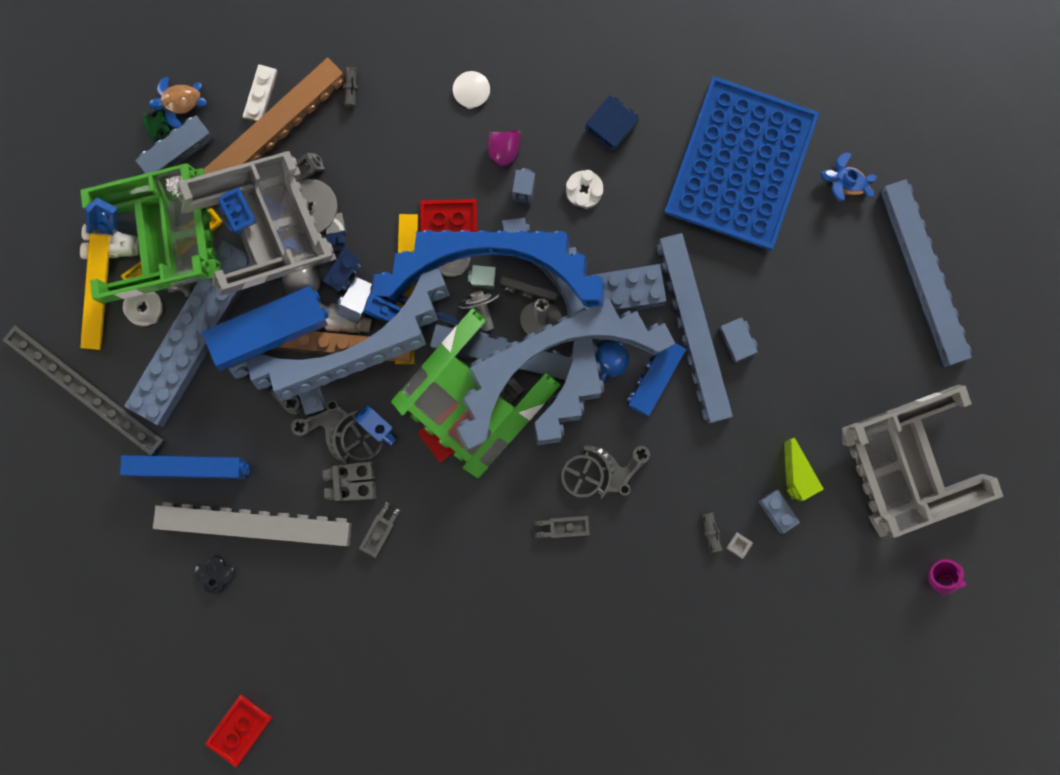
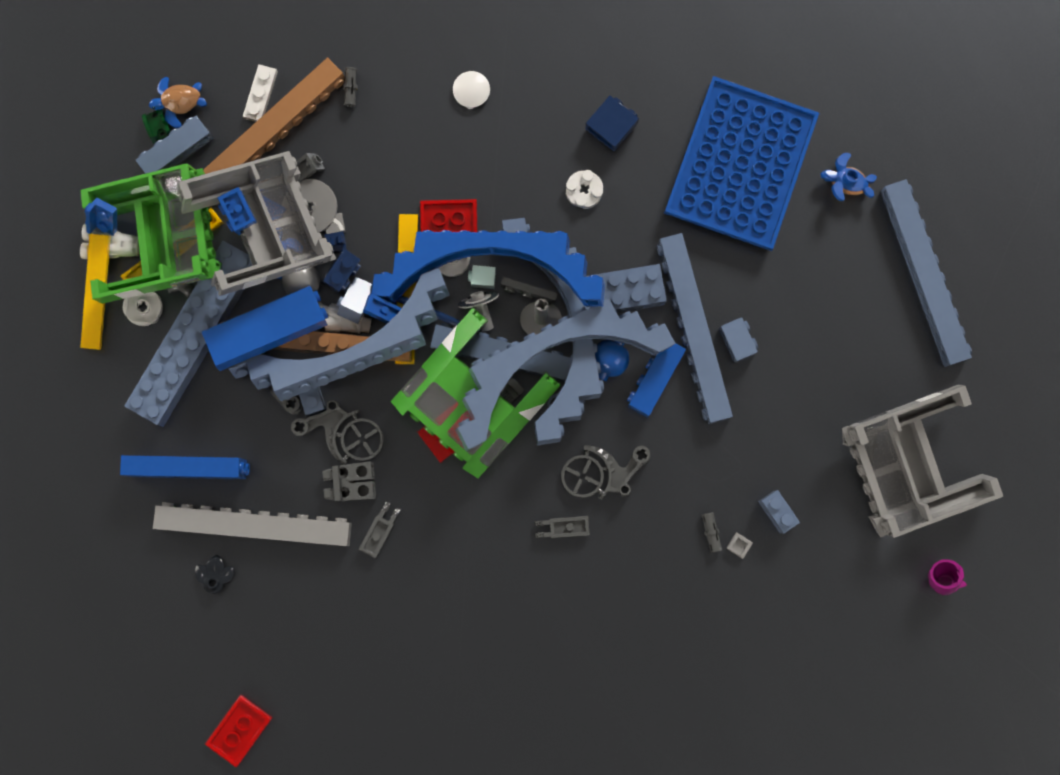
dark grey plate [3,325,165,456] -> none
blue torso [354,405,397,446] -> none
magenta piece [488,130,521,166] -> none
sand blue brick [512,168,535,205] -> none
lime slope [784,437,824,502] -> none

